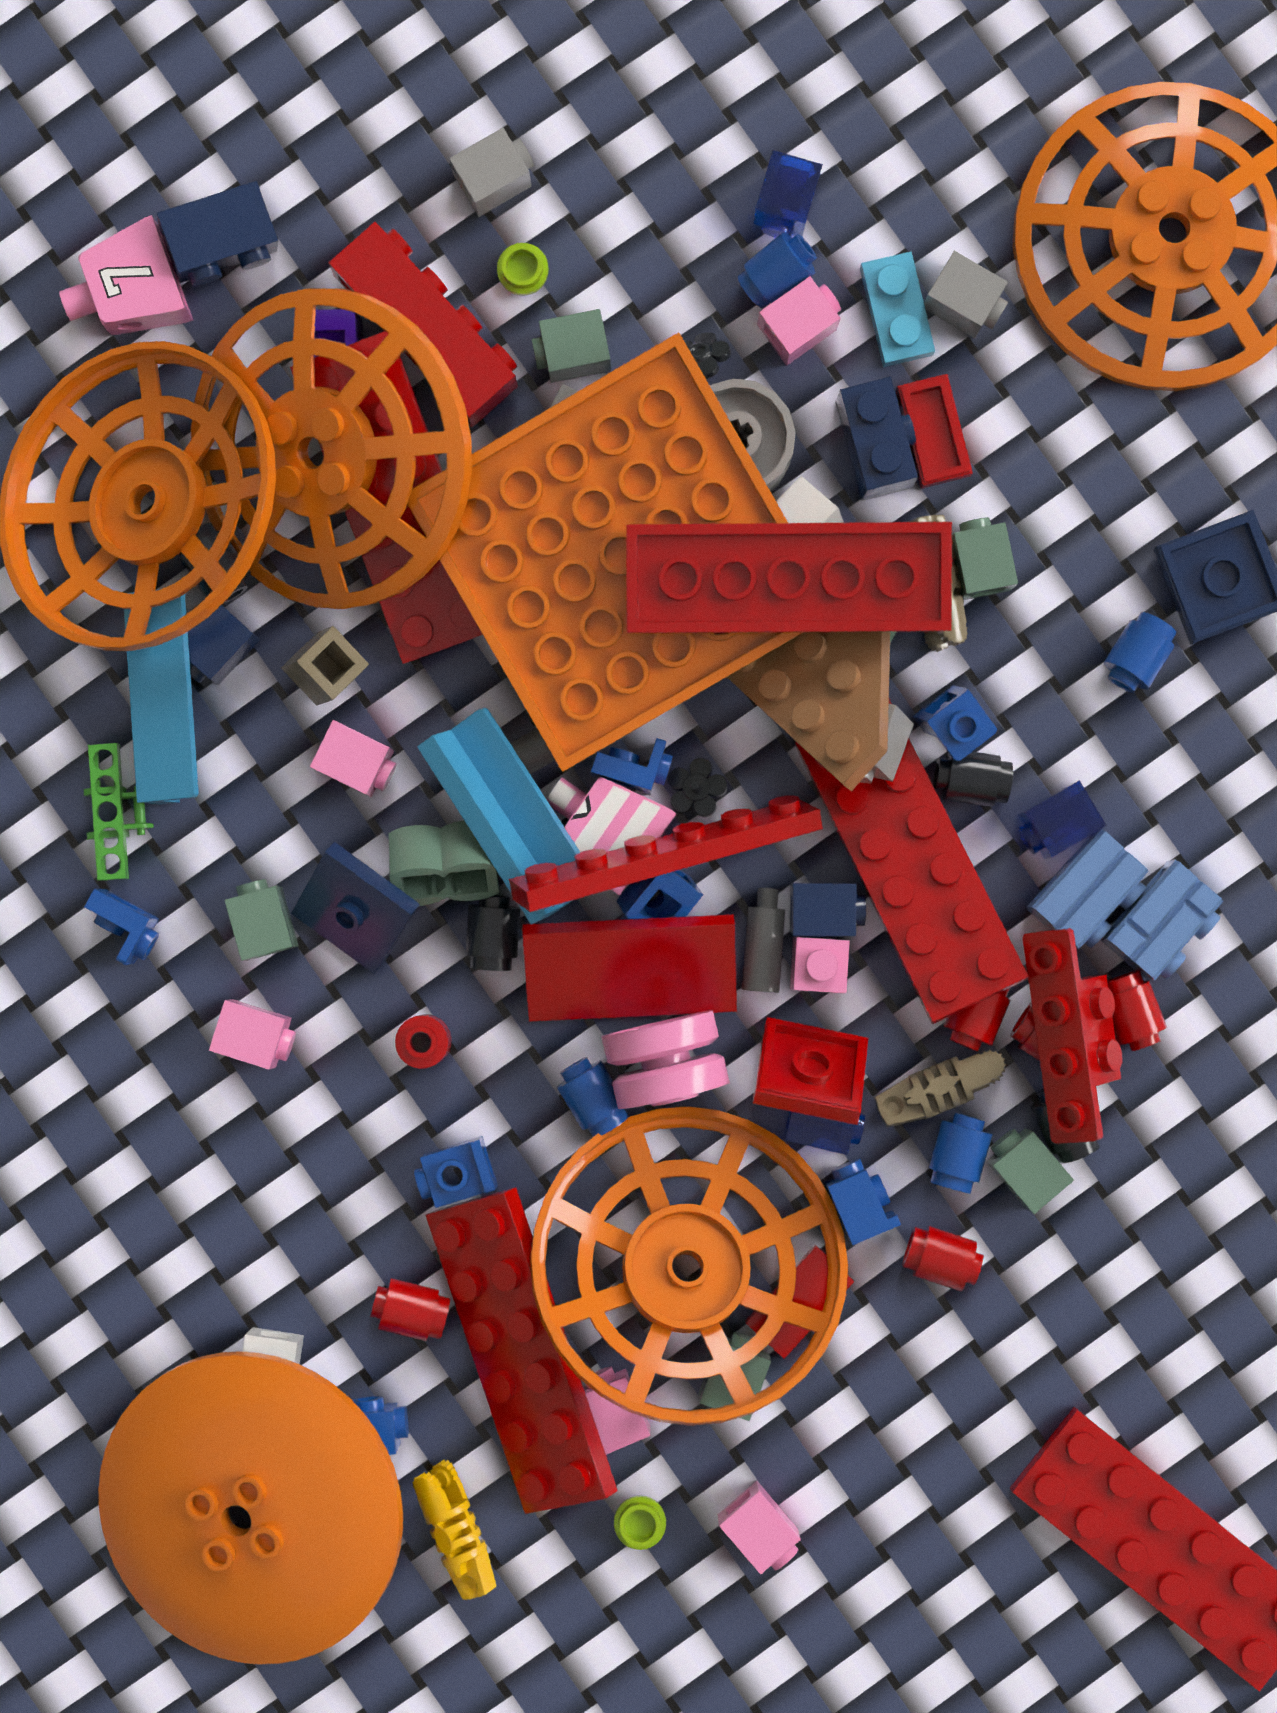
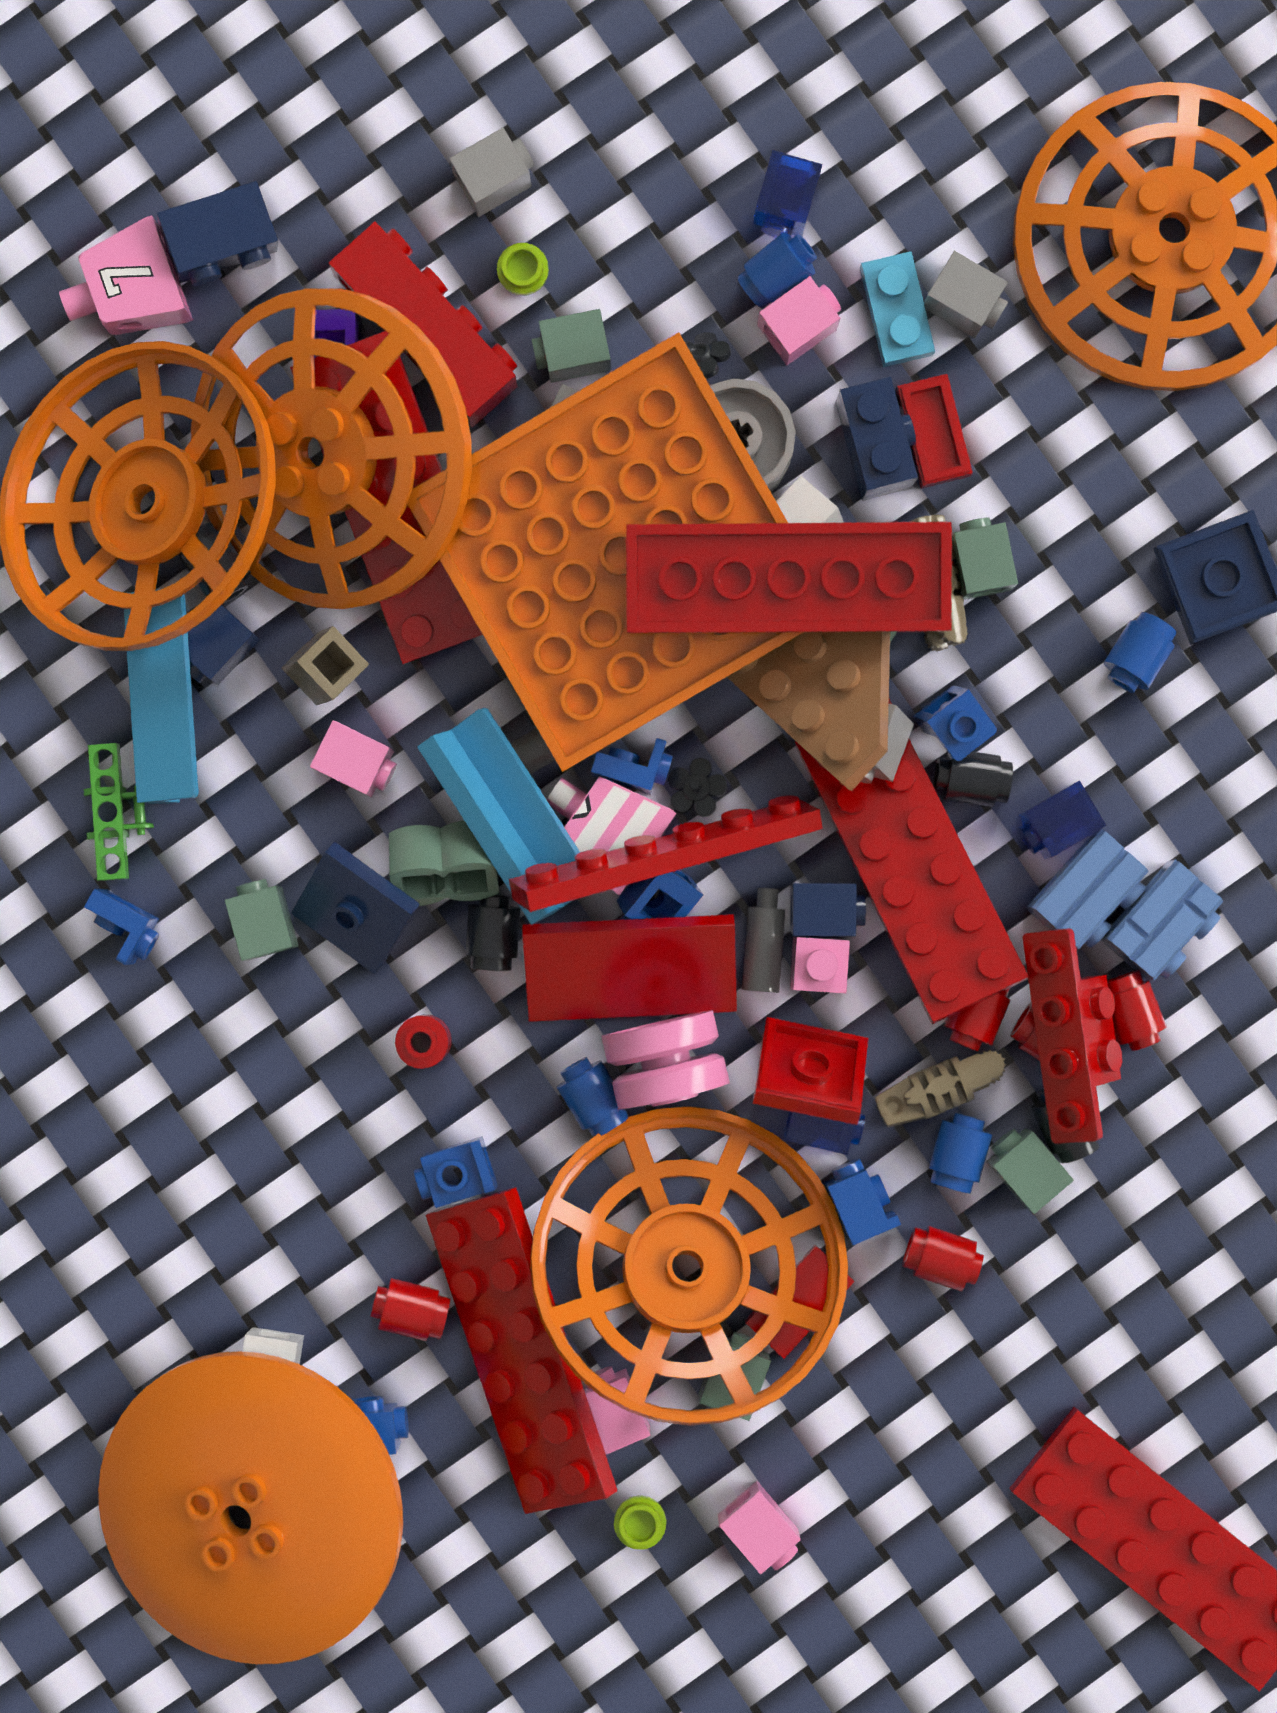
bright pink brick [209,999,296,1069] -> none
yellow hinge [412,1460,496,1600] -> none

